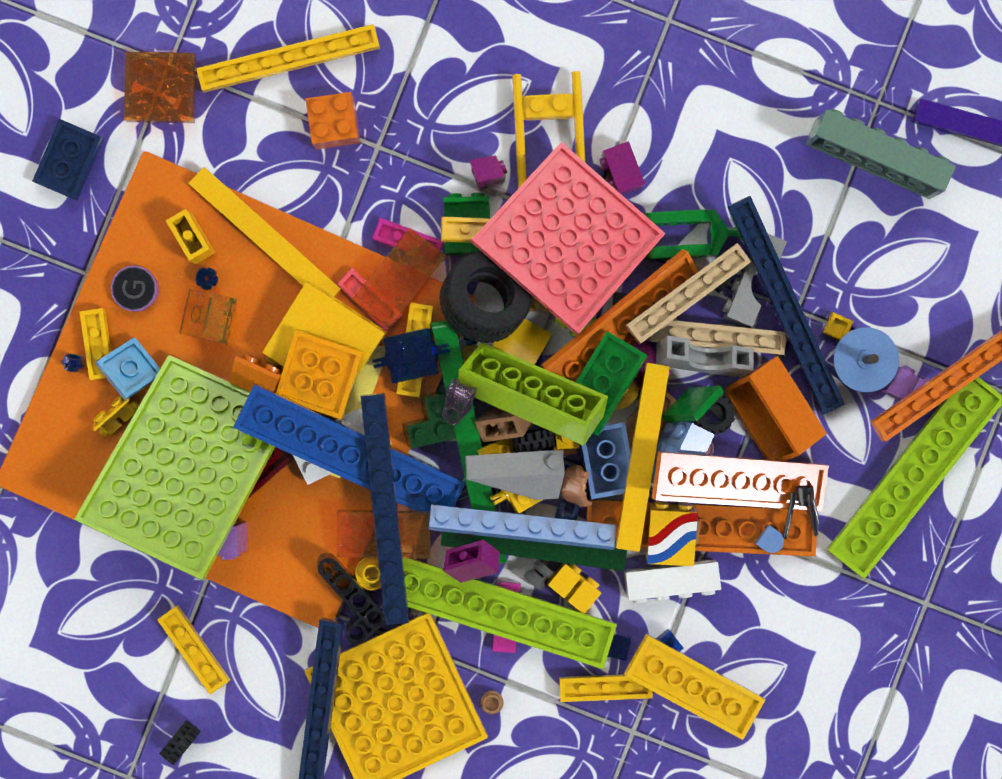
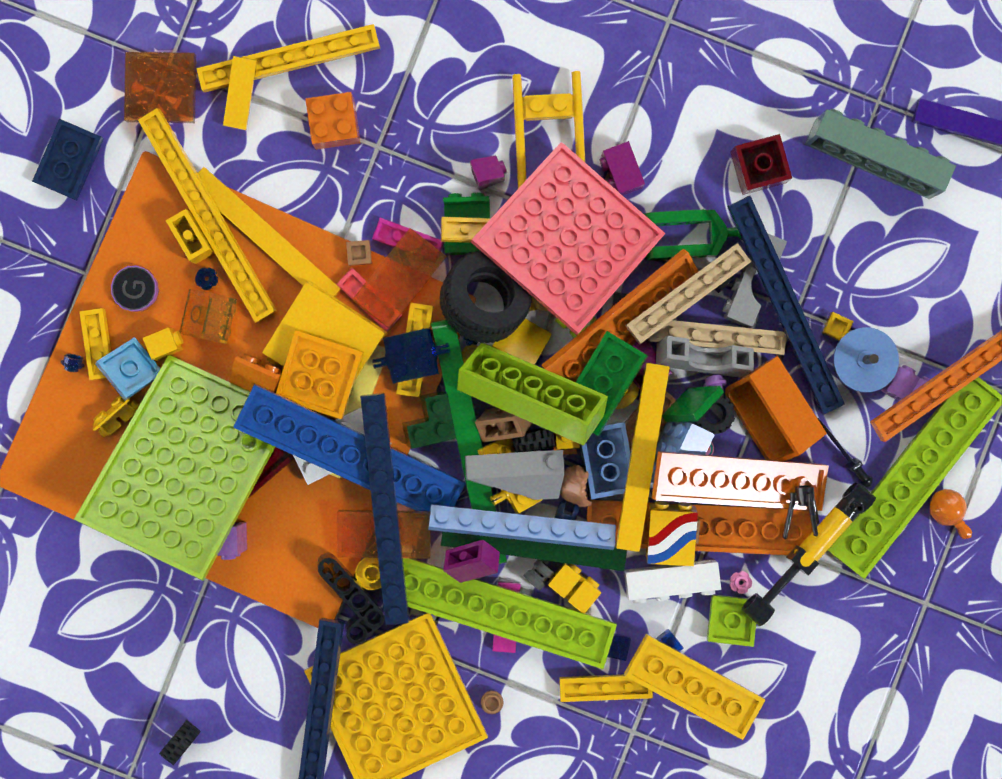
yellow plate [157,605,231,695] -> none
piece [442,378,477,425] -> none
medium blue tile [755,525,784,553] -> none
none -> yellow plate [138,108,277,323]
none -> yellow brick [143,327,183,361]
none -> yellow tile [223,56,257,130]
none -> medium nougat plate [346,240,372,266]
none -> medium lavender plate [703,375,727,389]
none -> lime plate [707,595,756,647]
none -> dark red brick [730,134,792,195]
none -> bright pink plate [730,571,752,594]
none -> black piece [742,481,876,626]
none -> black sword [818,418,873,487]
none -> orange hair [930,489,972,539]

